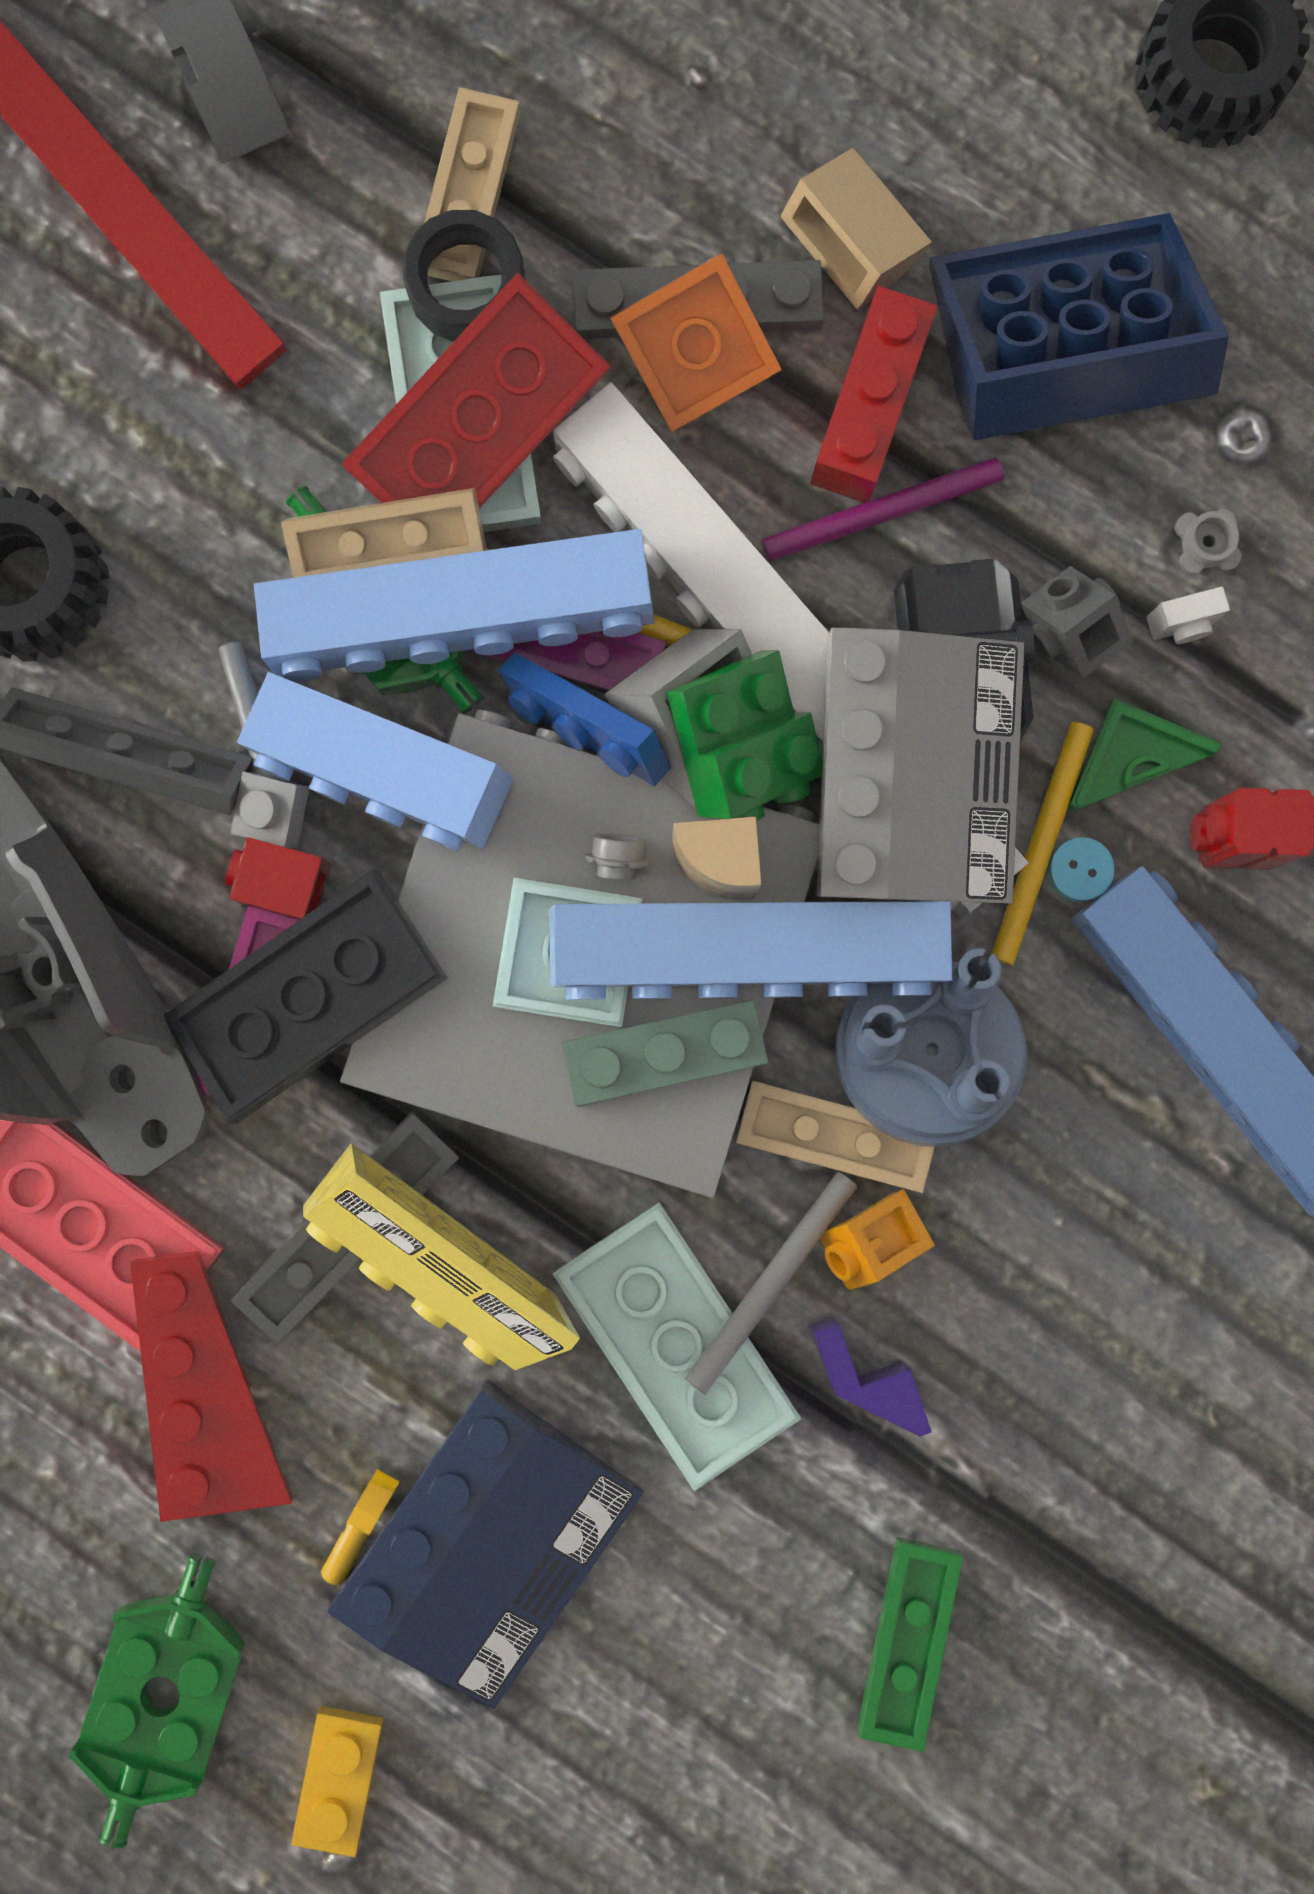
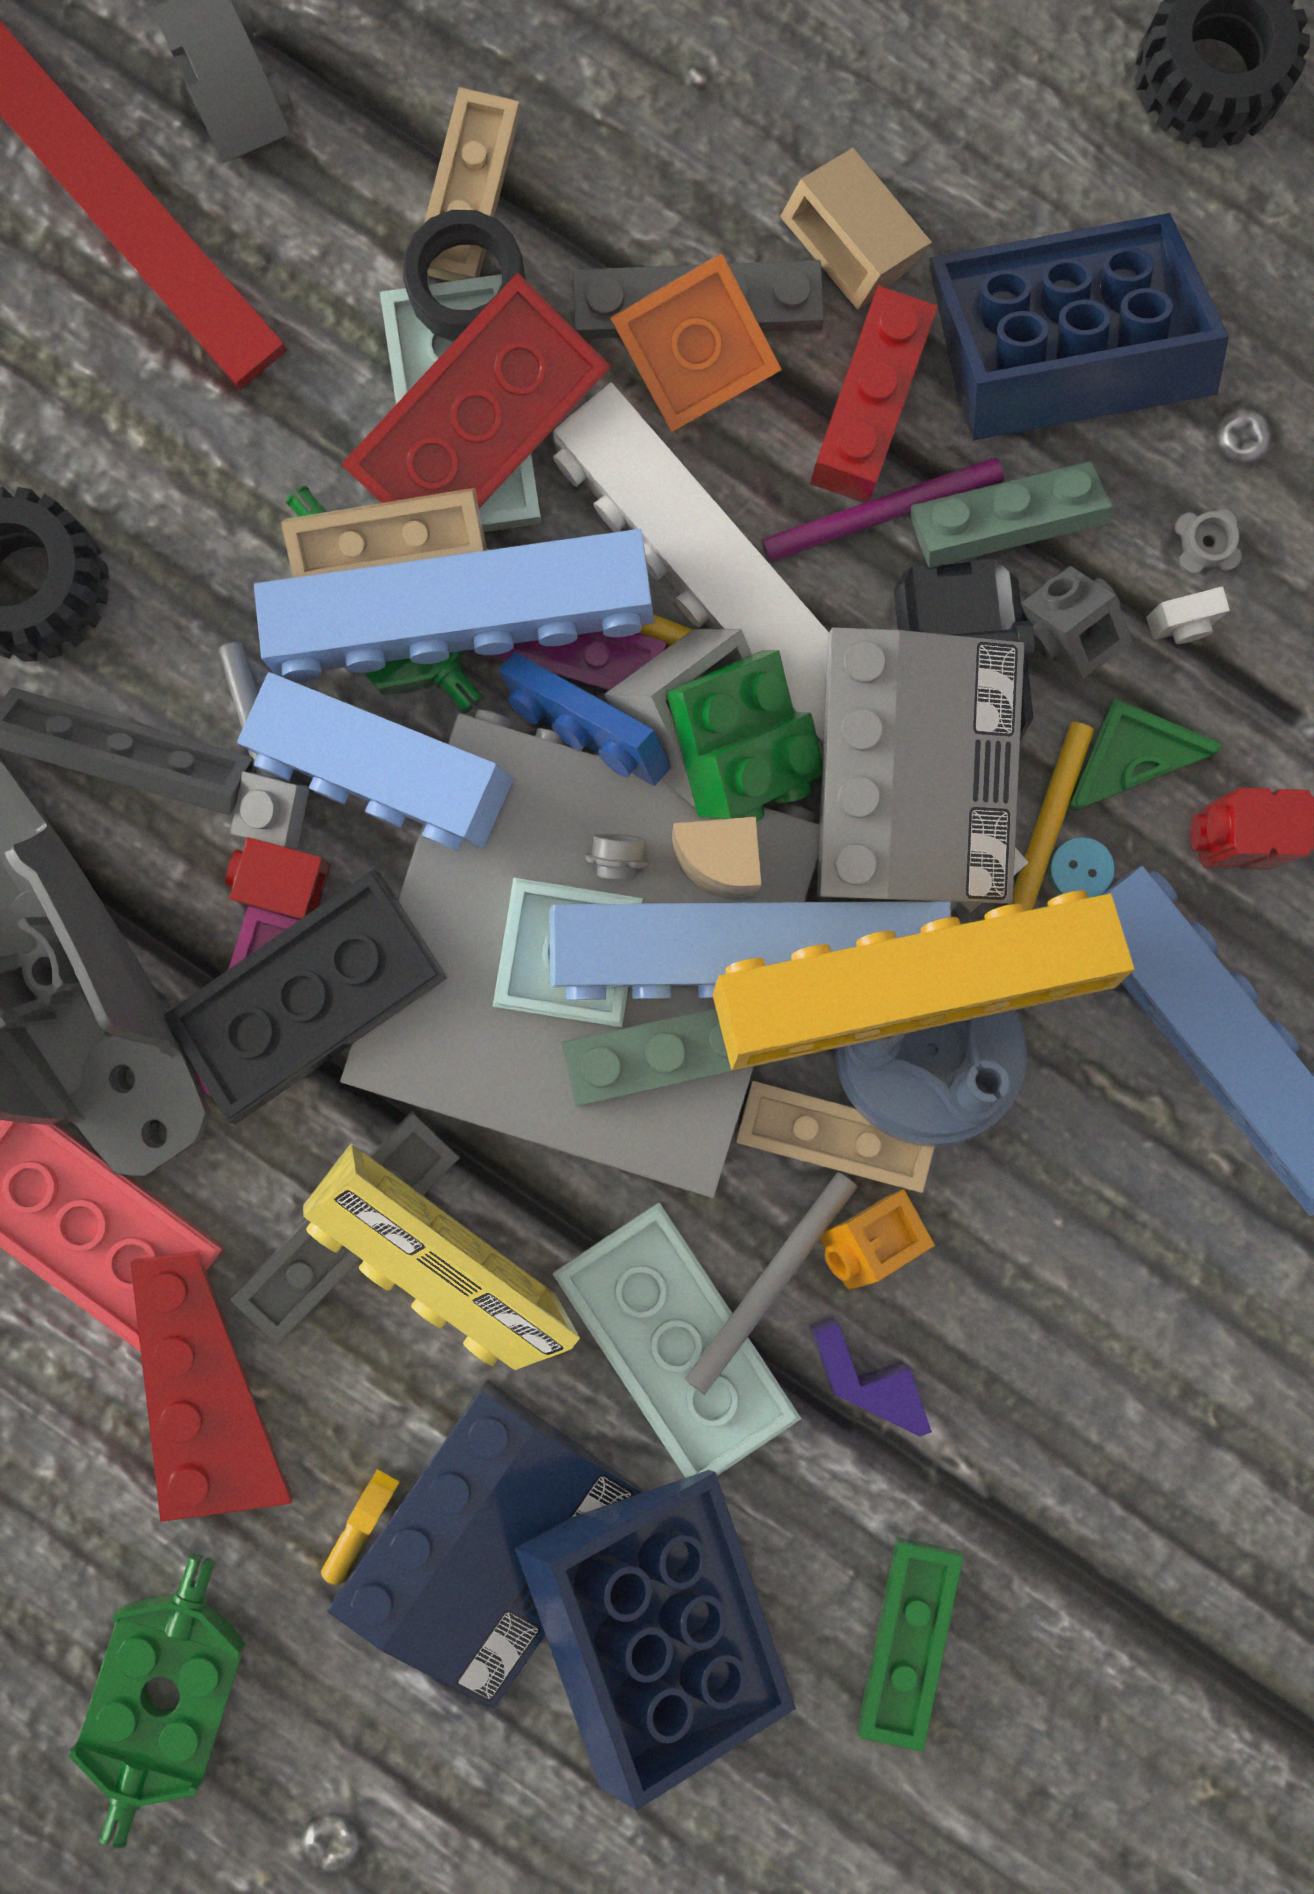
yellow plate [291,1706,384,1858] -> none
none -> dark blue slope [515,1470,796,1811]
none -> yellow brick [712,890,1135,1071]
none -> sand green plate [911,461,1113,568]

